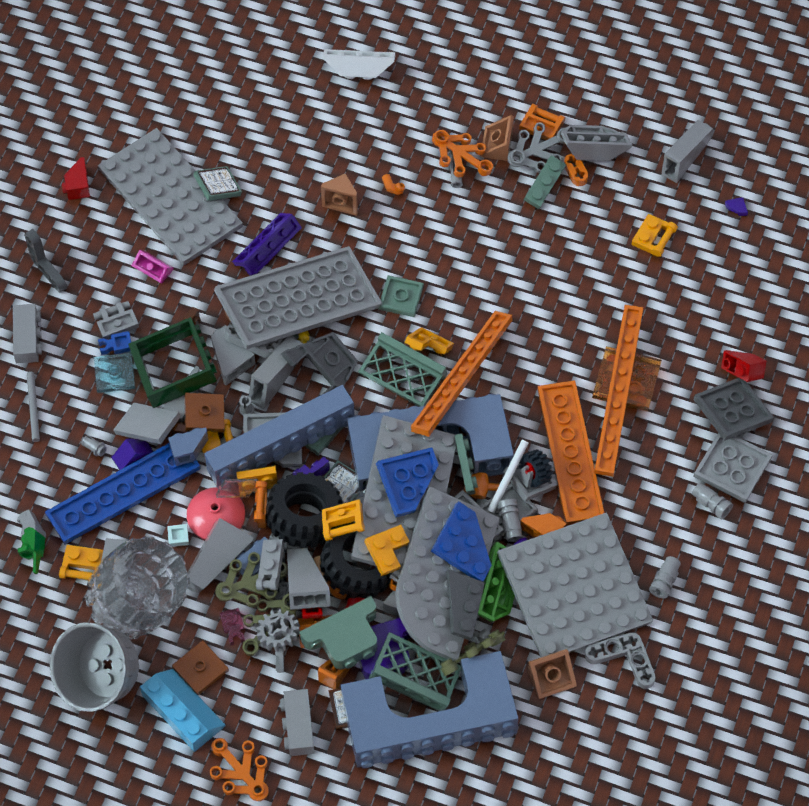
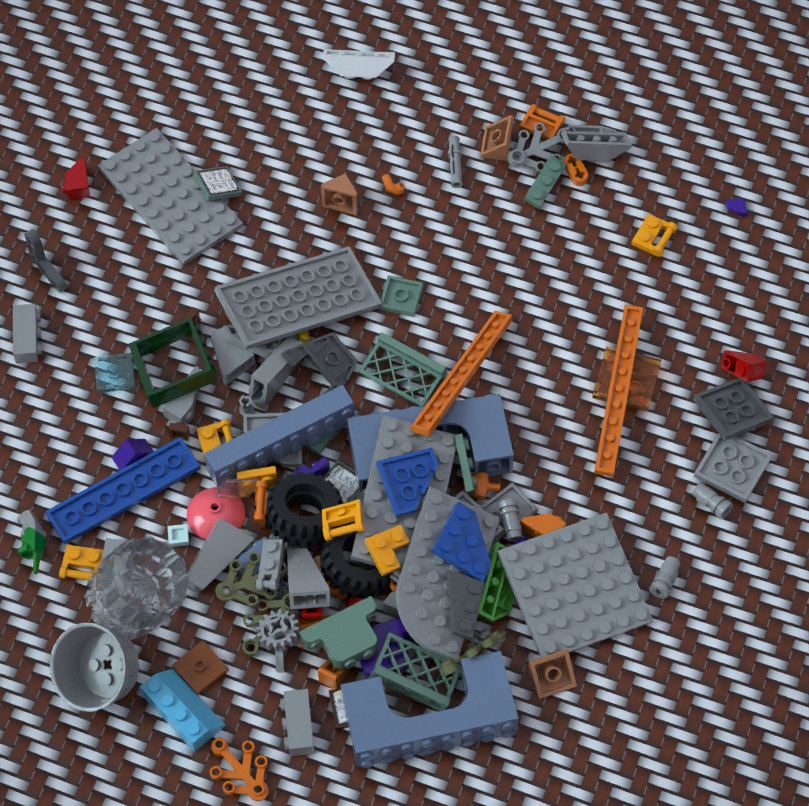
light grey bar [27,372,40,442] -> none
light grey pin [81,435,107,457] -> none
light grey plate [93,301,139,339] -> none
blue plate [98,331,131,355] -> none
light grey tile [114,403,181,444] -> none
dark pink slope [131,250,174,283] -> none
sand blue slope [168,427,208,466] -> none
dark orange plate [184,393,225,432] -> none
clear pink plate [219,608,245,646] -> none
dark purple fence [232,213,302,276] -> none
light orange plate [405,327,454,354] -> none
orange plant [432,130,493,177] -> none
white bar [487,440,529,513] -> none
plate [504,449,558,502] -> none
orange plate [537,381,604,526] -> none
light grey beam [585,633,655,689] -> none
light grey slope [661,120,713,183] -> none

